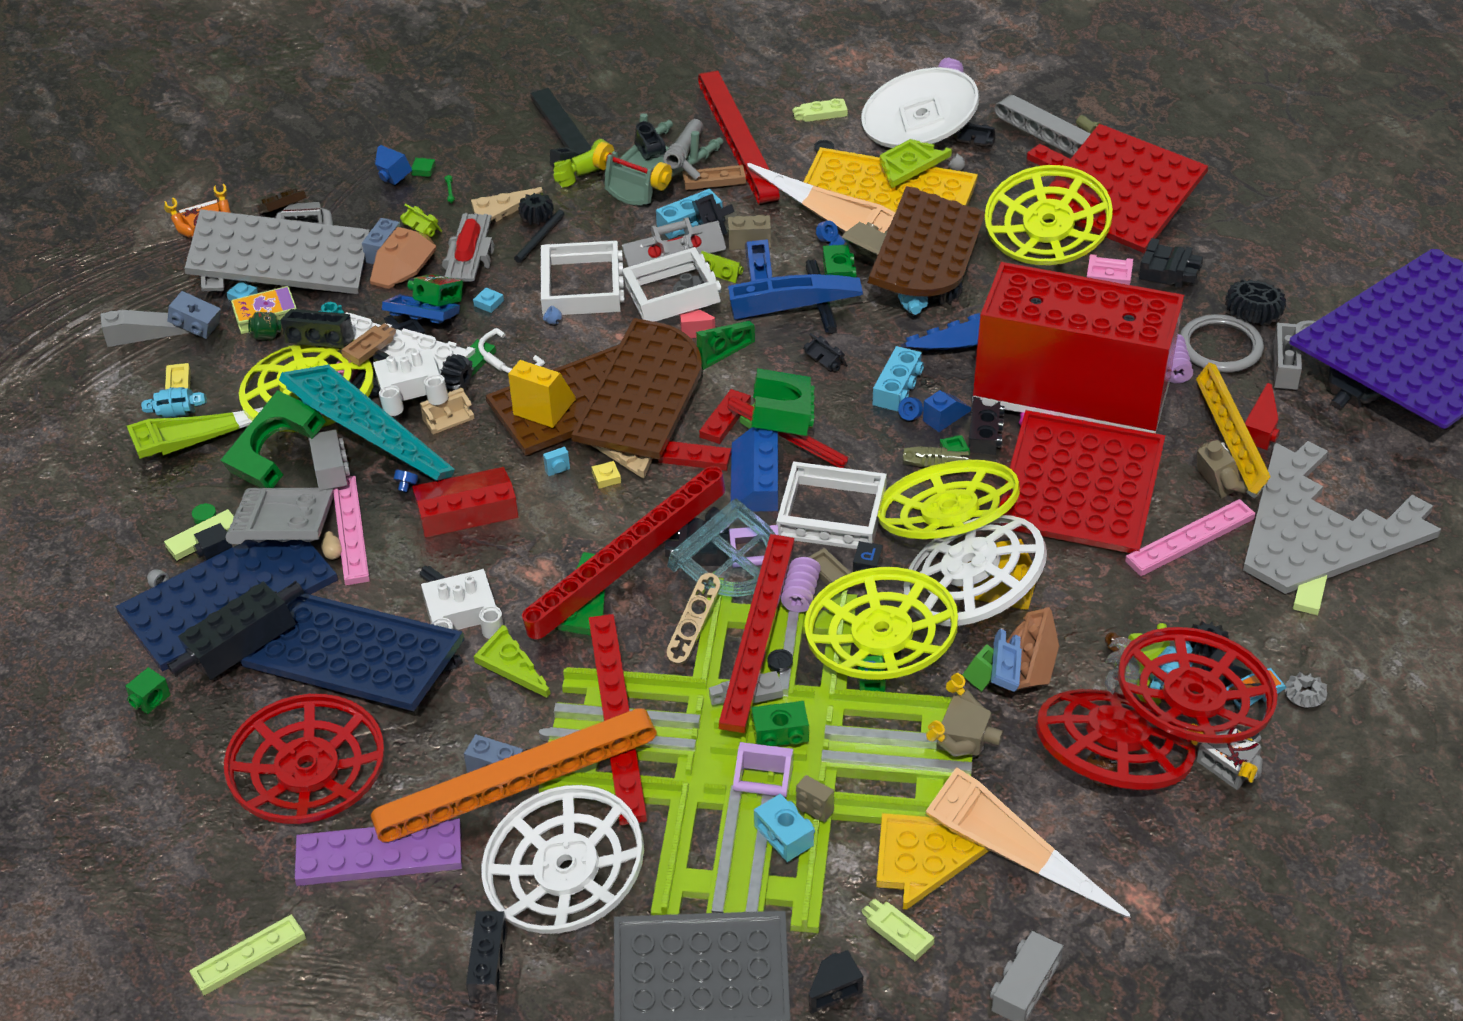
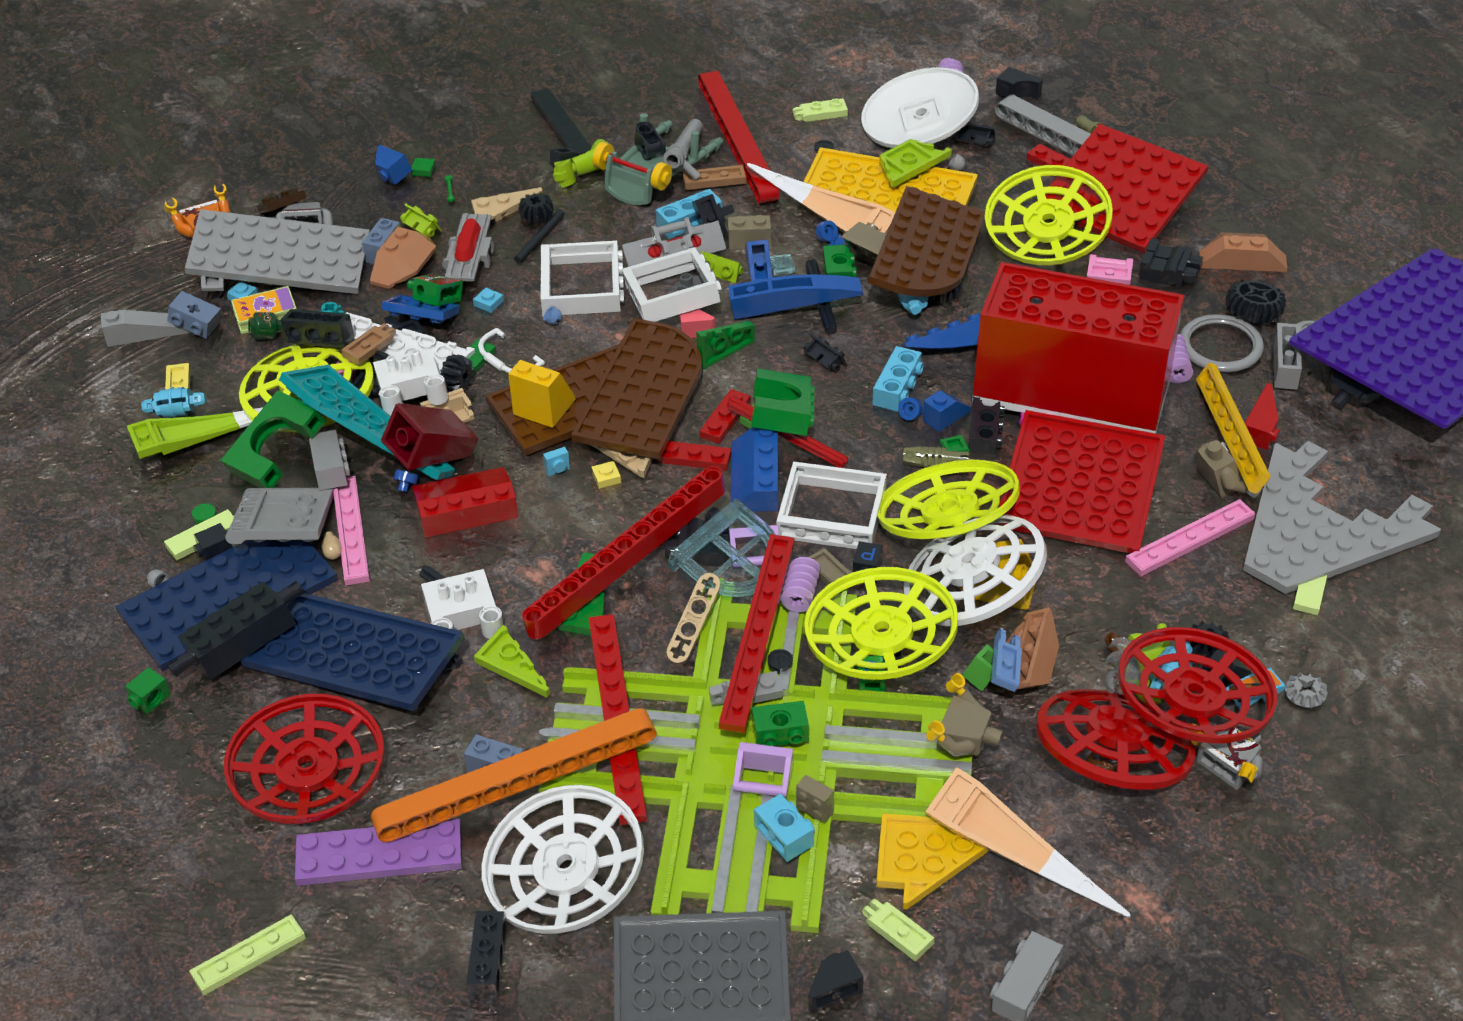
none -> dark red slope [381,403,479,470]
none -> clear light blue tile [770,254,795,276]
none -> black arch [996,67,1043,99]
none -> nougat wedge [1199,232,1287,272]

